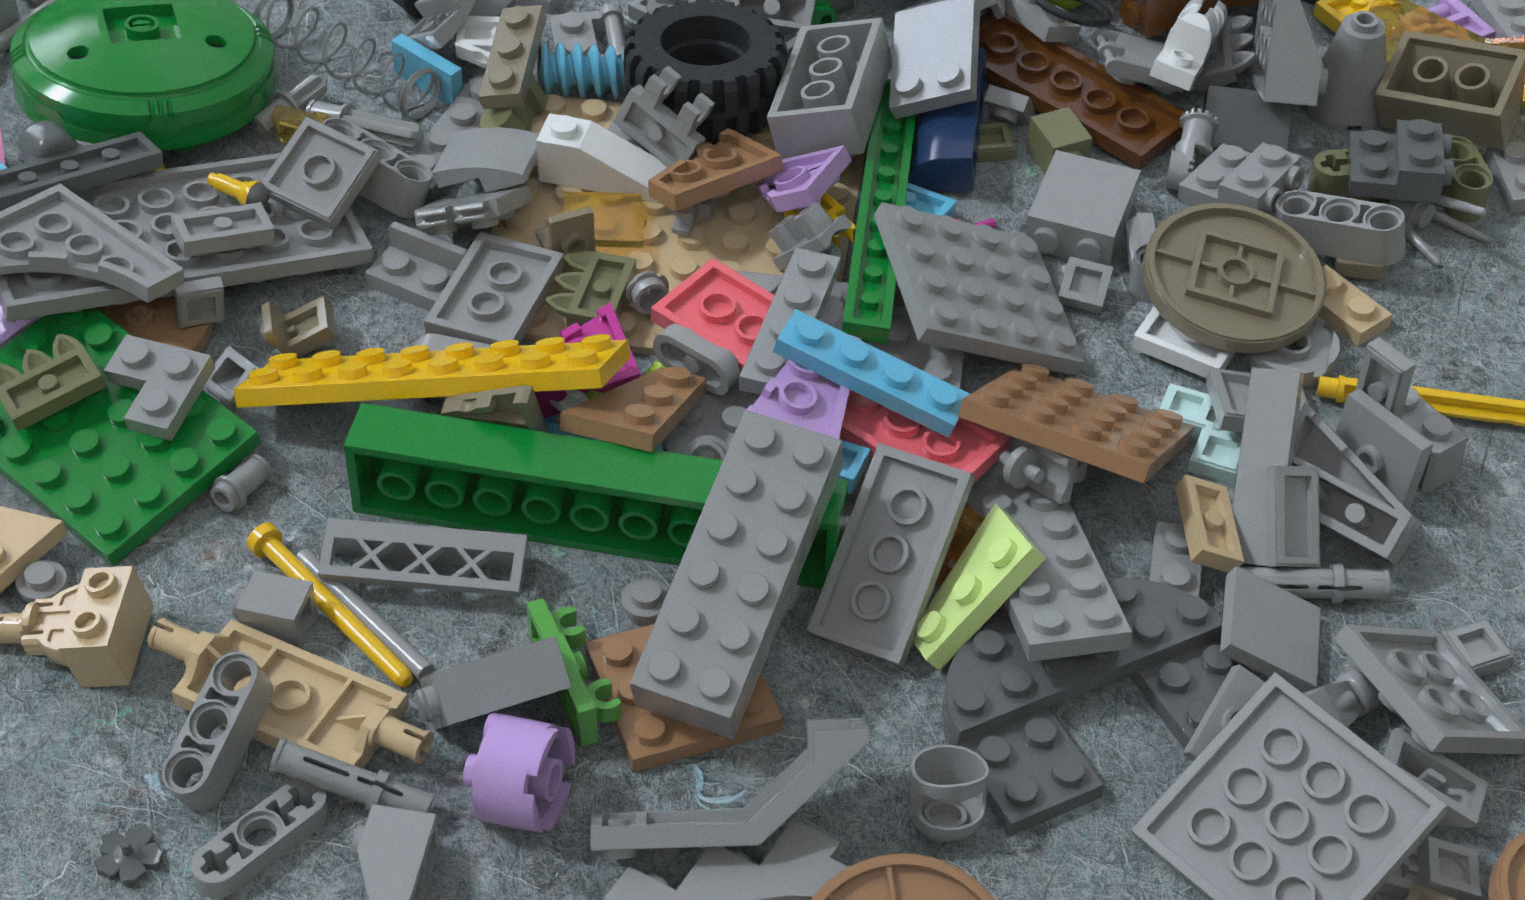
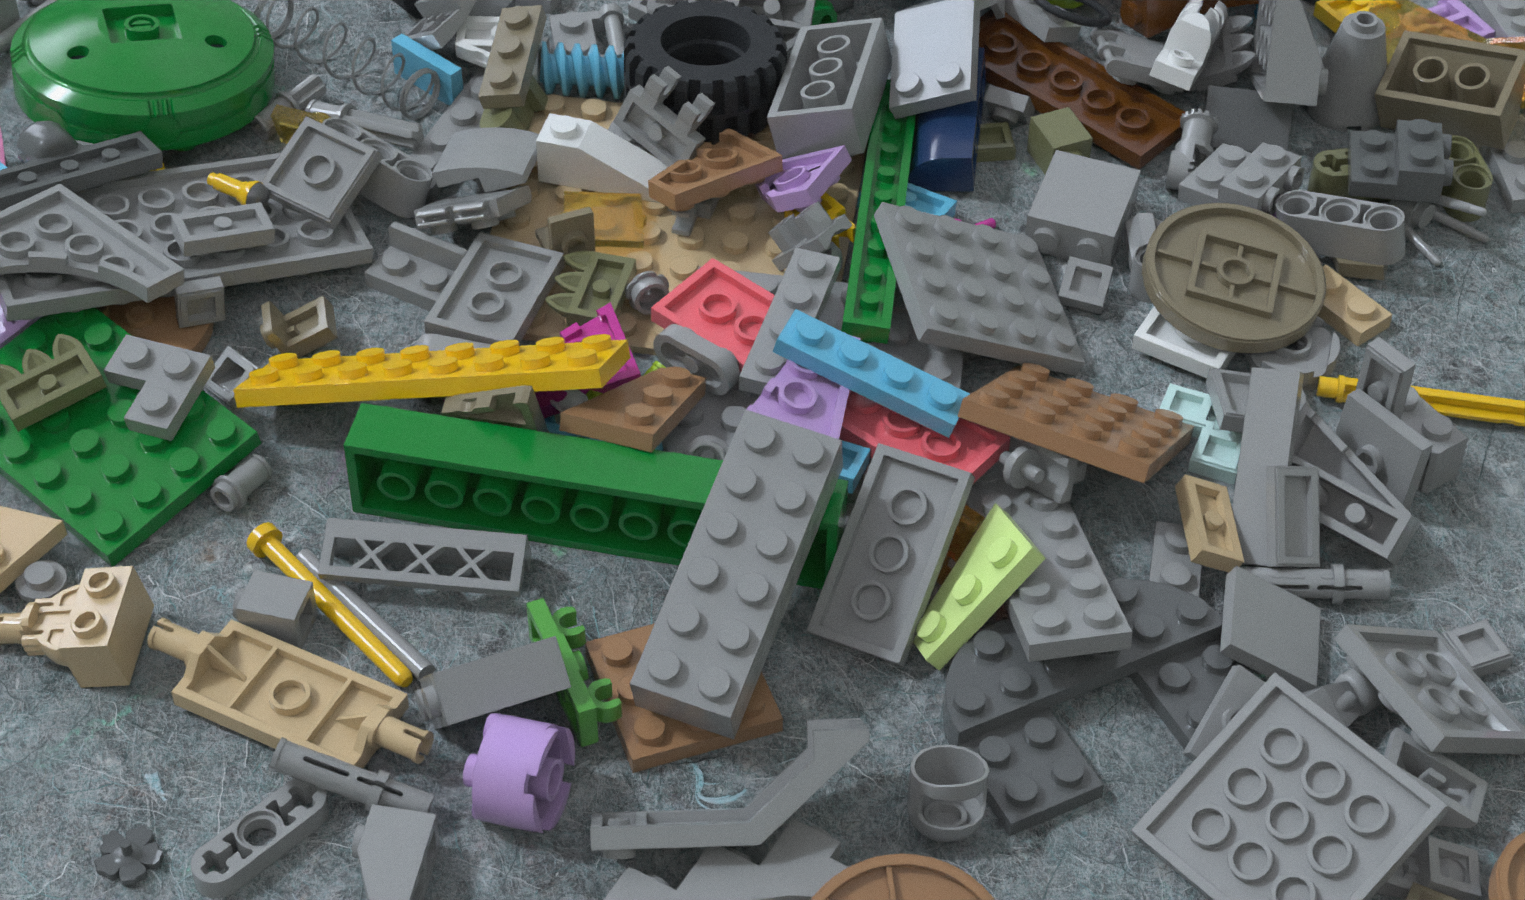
light grey beam [162,651,273,812] -> none
light grey plate [621,578,669,626] -> none

